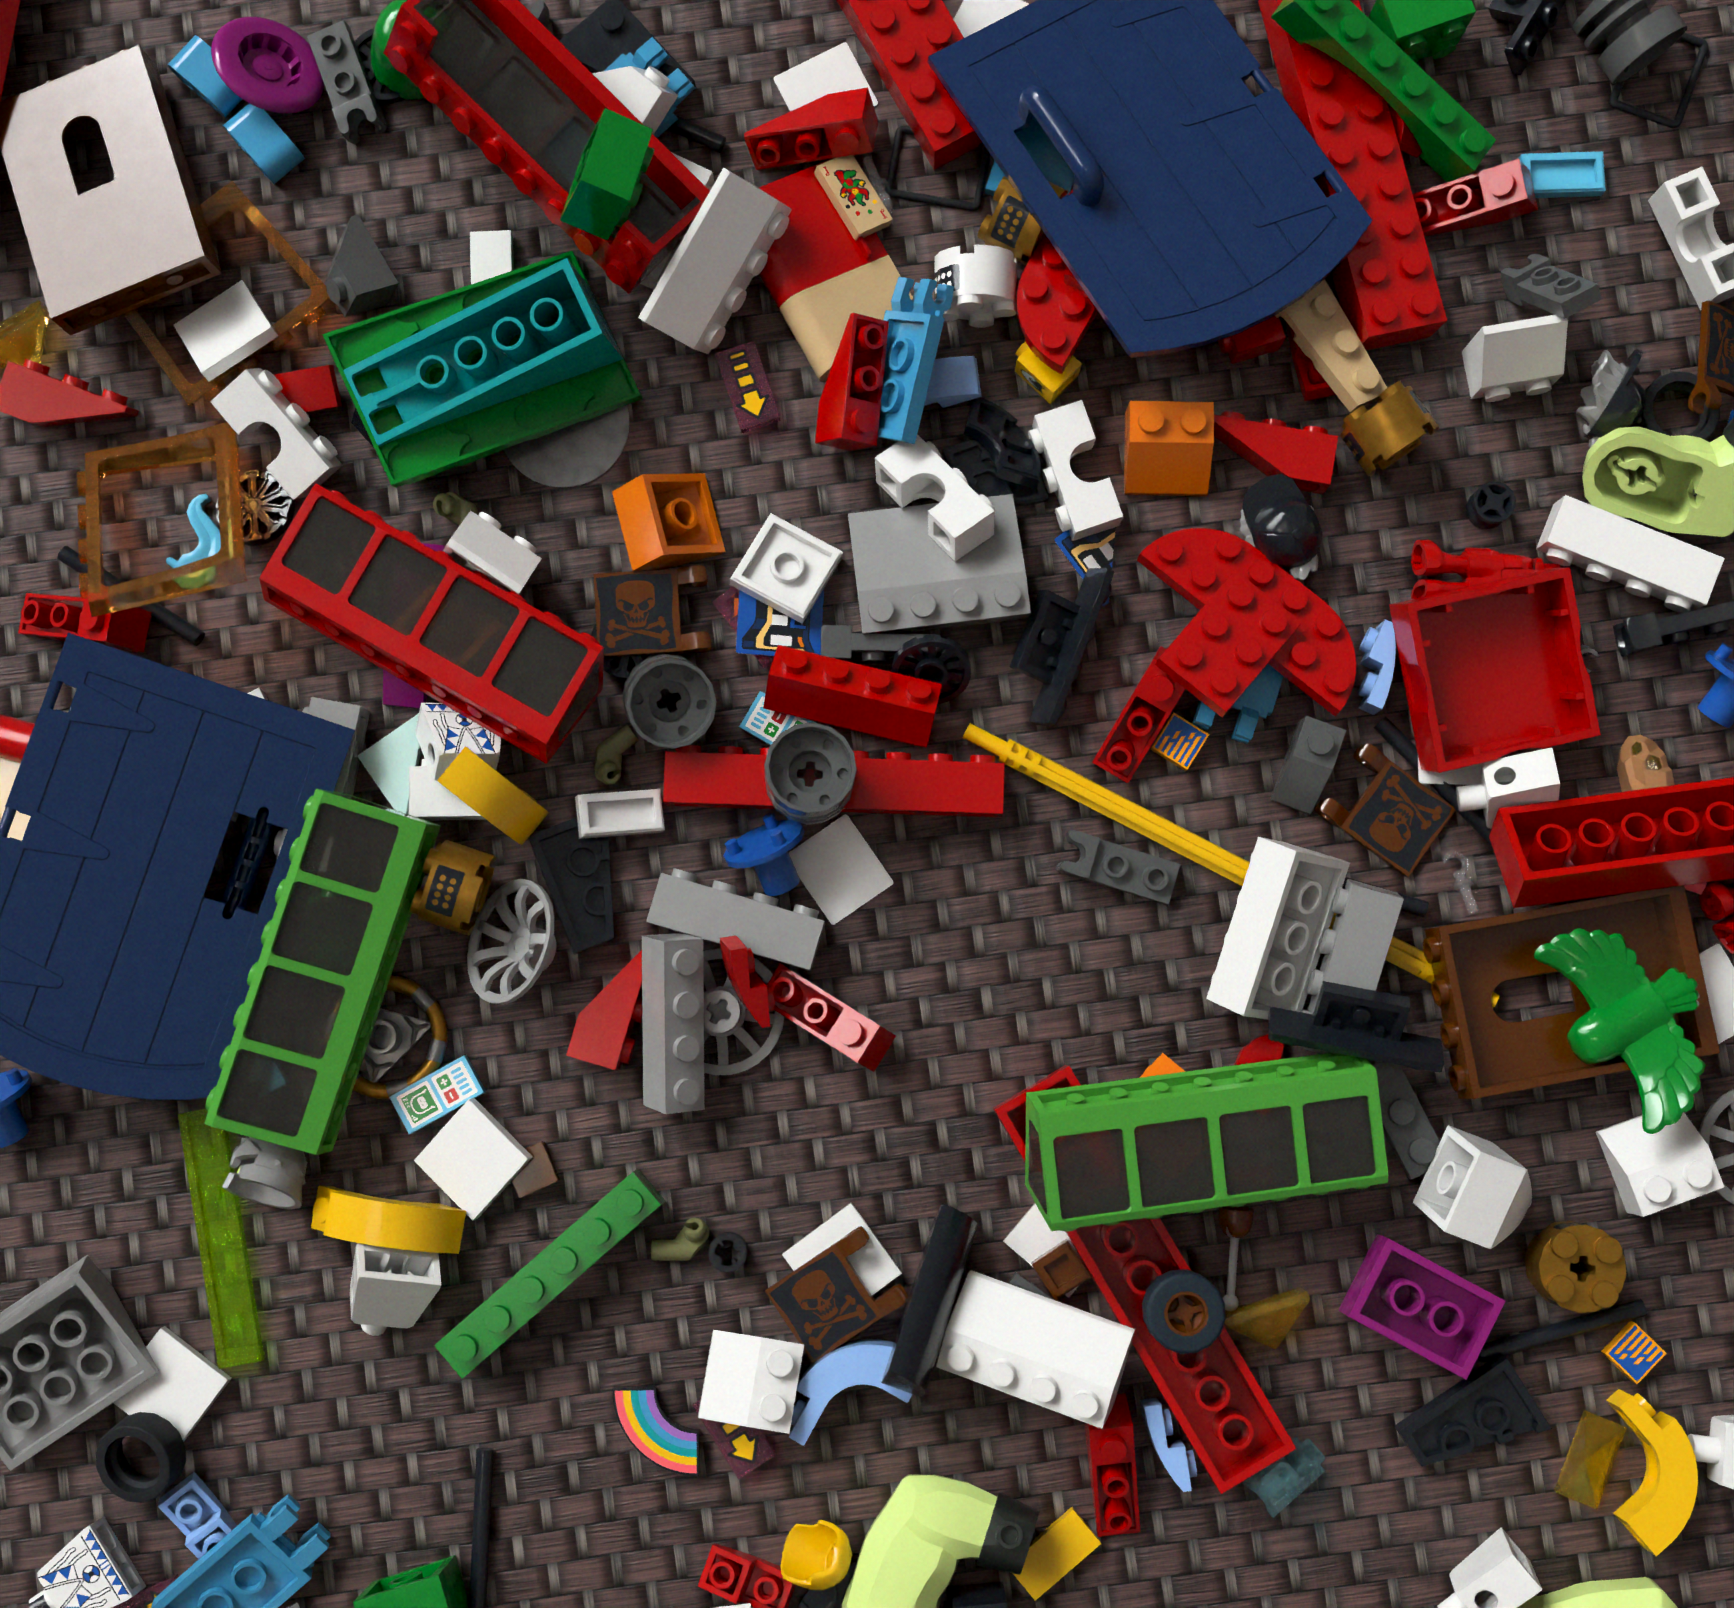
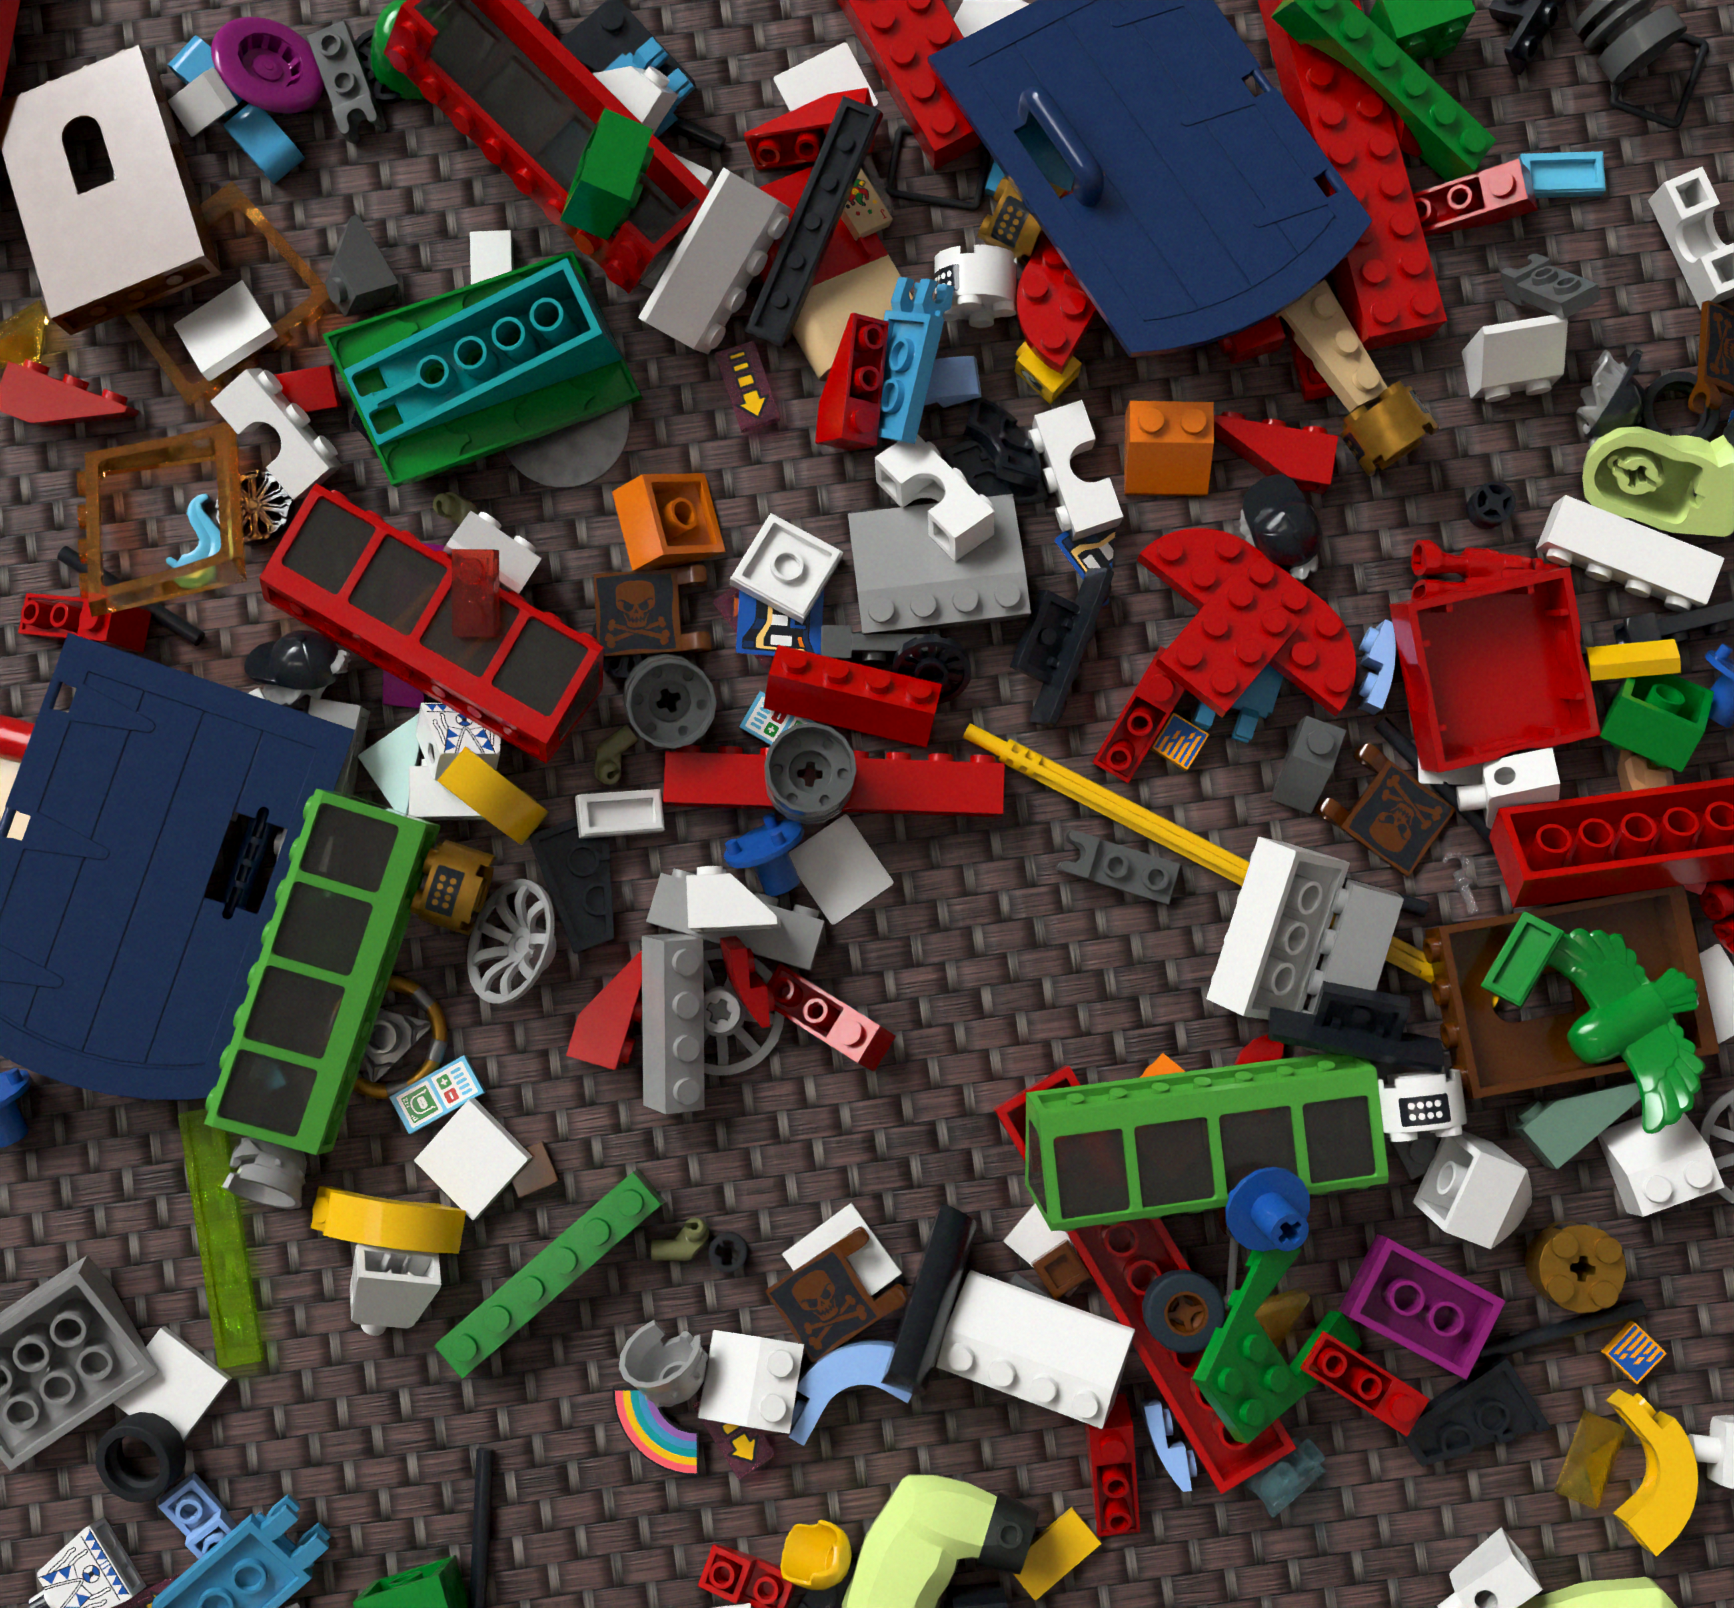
none -> white tile [167,67,238,137]
none -> black hair [244,630,351,706]
none -> clear red plate [452,549,499,637]
none -> light grey helmet [619,1320,709,1408]
none -> white slope [686,866,781,932]
none -> black tile [745,96,883,349]
none -> green wing [1192,1247,1362,1444]
none -> blue piece [1225,1167,1310,1252]
none -> red slope [1300,1331,1430,1436]
none -> white brick [1377,1069,1467,1142]
none -> green tile [1481,911,1565,1009]
none -> sand green slope [1512,1079,1641,1169]
none -> yellow tile [1586,639,1681,681]
none -> green brick [1600,674,1714,772]

